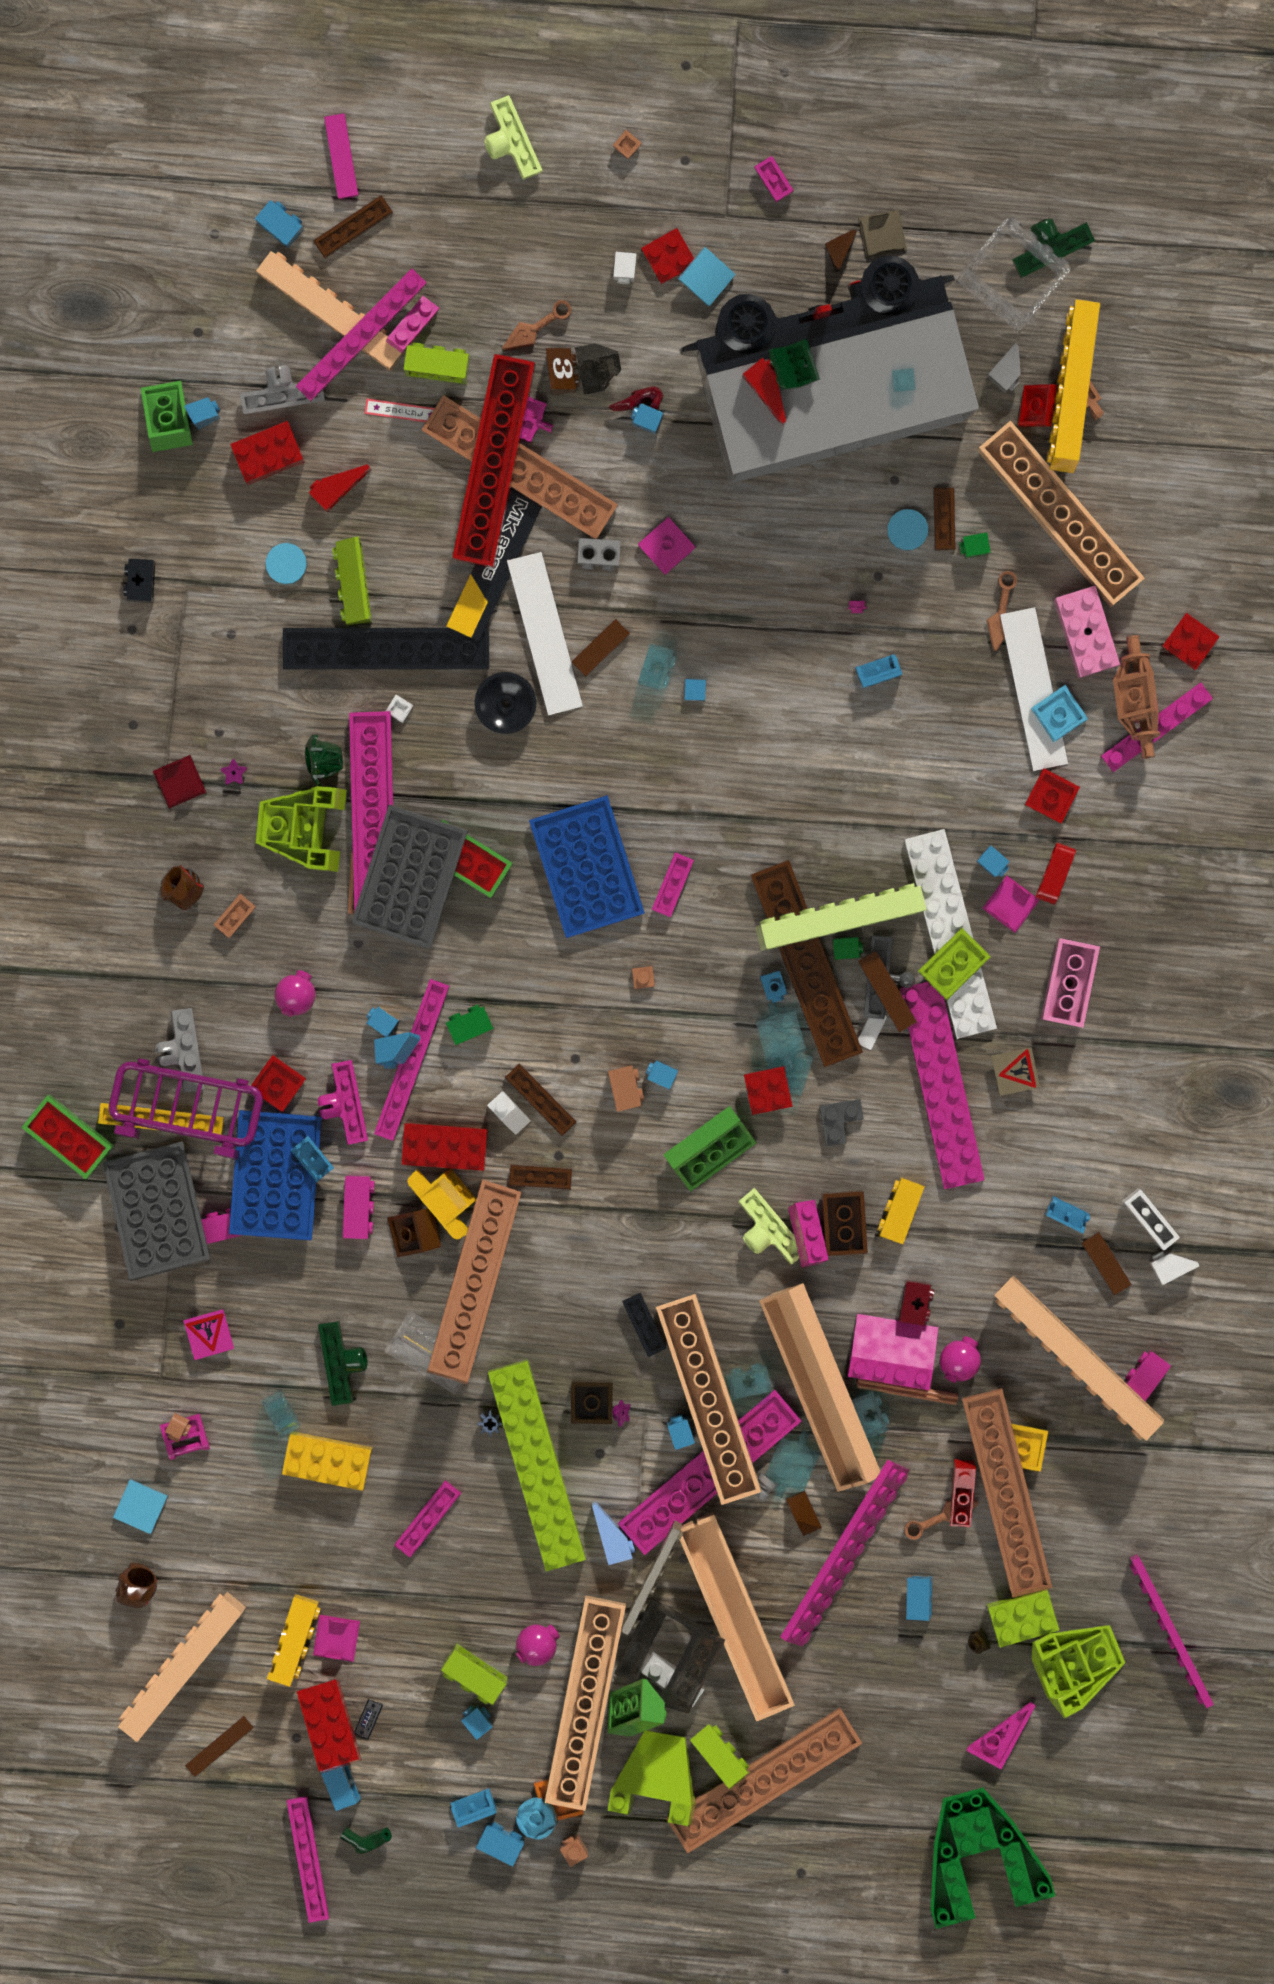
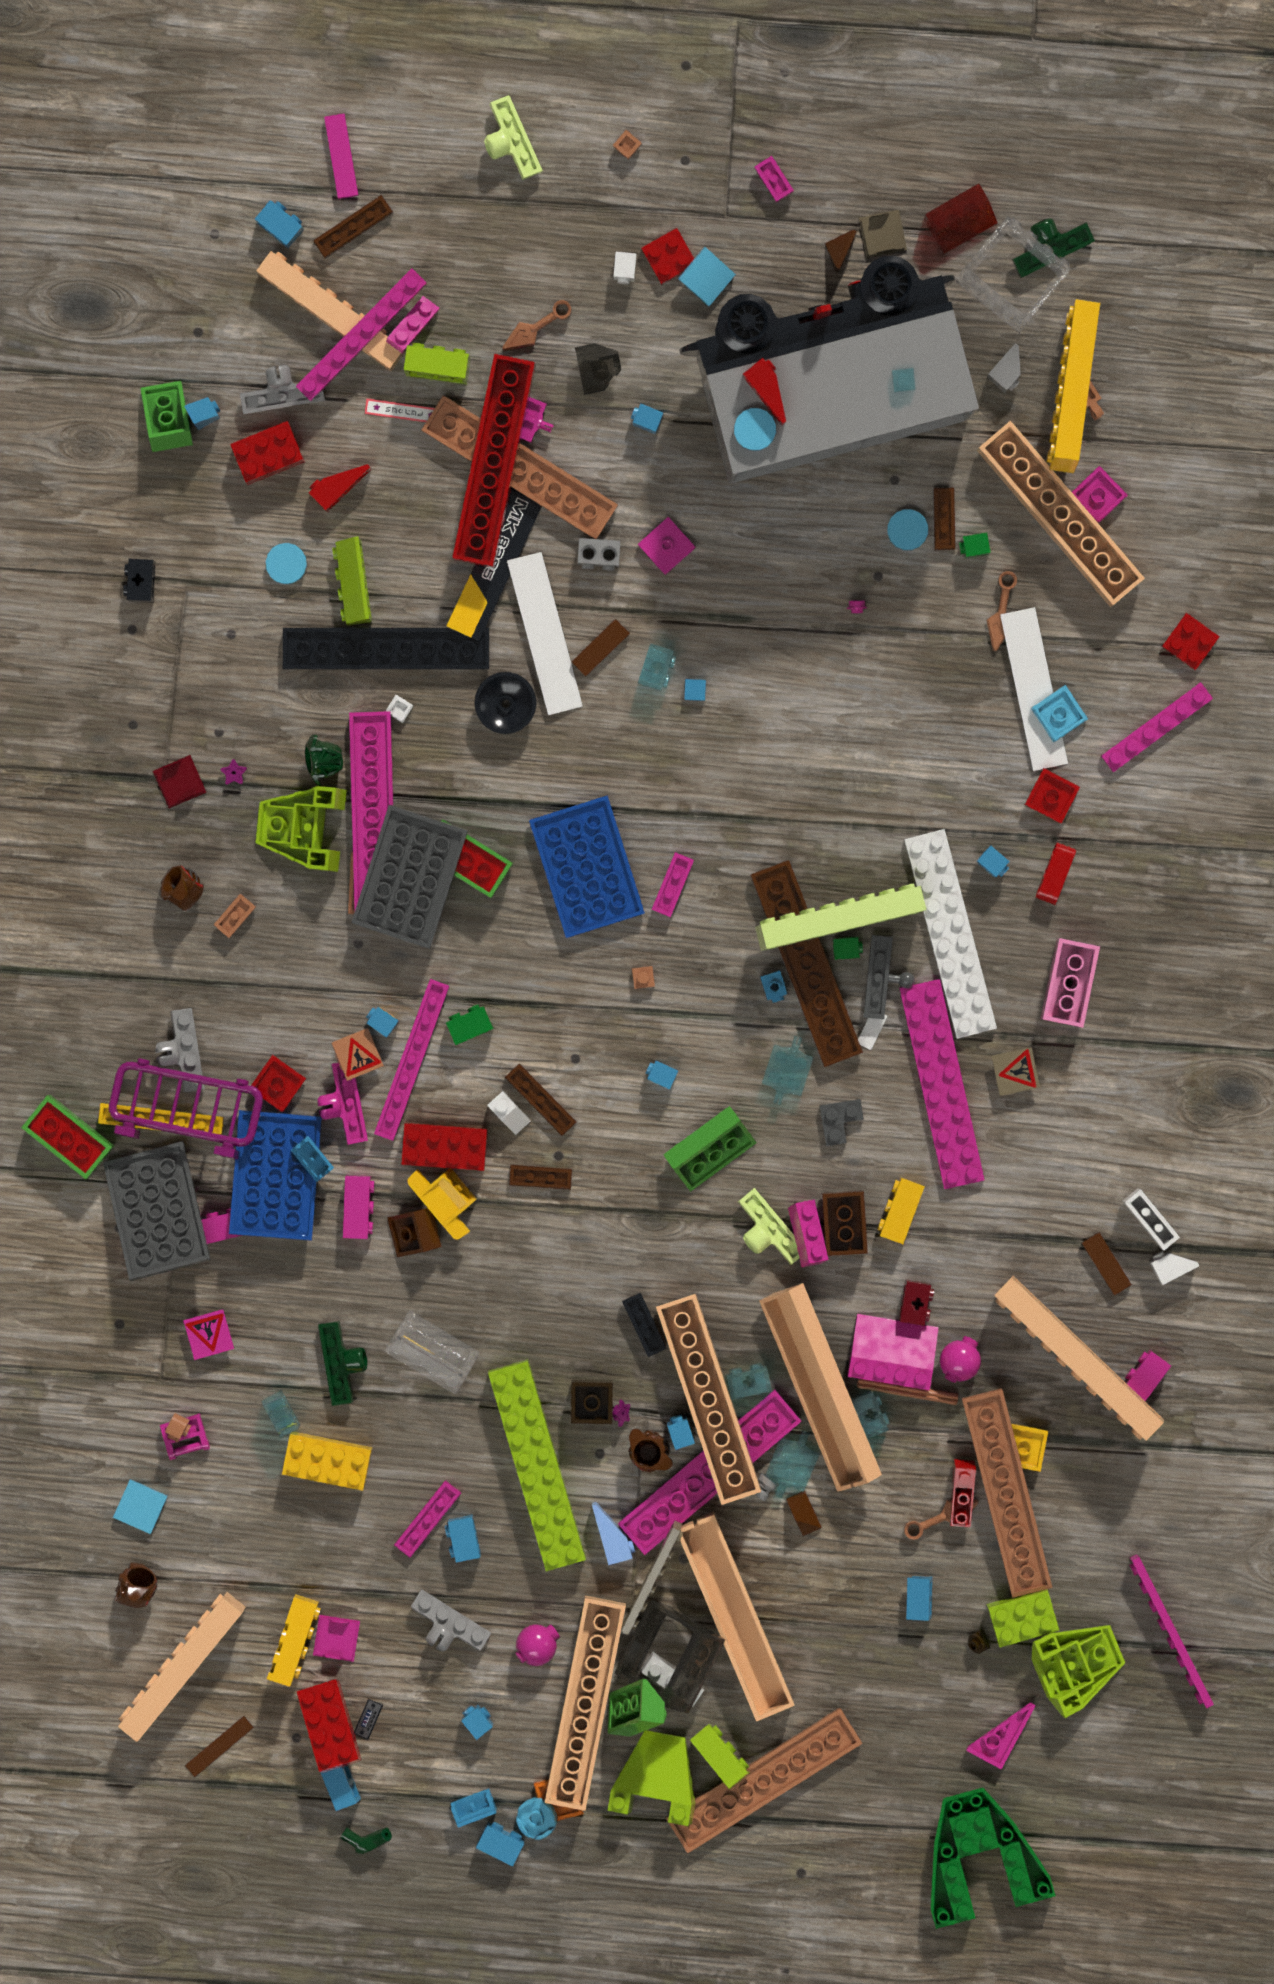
dark pink brick [274,970,316,1017] -> none
dark pink plate [286,1796,330,1923] -> none
dark azure slope [374,1032,420,1069] -> none
nougat plate [427,1180,521,1384] -> none
lime brick [441,1643,508,1705] -> none
sand blue gear [477,1410,503,1437] -> none
reddish brown slope [546,348,580,395] -> none
nougat brick [560,1834,588,1867] -> none
dark red piece [608,386,664,412] -> none
nougat slope [608,1065,645,1112] -> none
red plate [744,1066,793,1115] -> none
clear light blue plate [755,1003,806,1071] -> none
dark green bracket [769,339,820,390] -> none
dark pink plate [780,1460,910,1647] -> none
dark azure hinge [855,654,902,689] -> none
reddish brown tile [858,951,917,1033] -> none
lime tile [918,928,991,1000] -> none
dark pink piece [982,876,1039,933] -> none
red tile [1018,384,1057,427] -> none
dark azure hinge [1044,1196,1090,1233] -> none
bright pink brick [1054,586,1120,679] -> none
nougat plate [1113,635,1160,759] -> none
none -> nougat piece [331,1028,384,1081]
none -> light grey plate [410,1589,491,1652]
none -> dark azure brick [445,1515,481,1563]
none -> reddish brown piece [628,1428,673,1473]
none -> medium azure tile [734,408,776,451]
none -> clear red slope [924,183,998,254]
none -> dark pink plate [1072,466,1128,524]

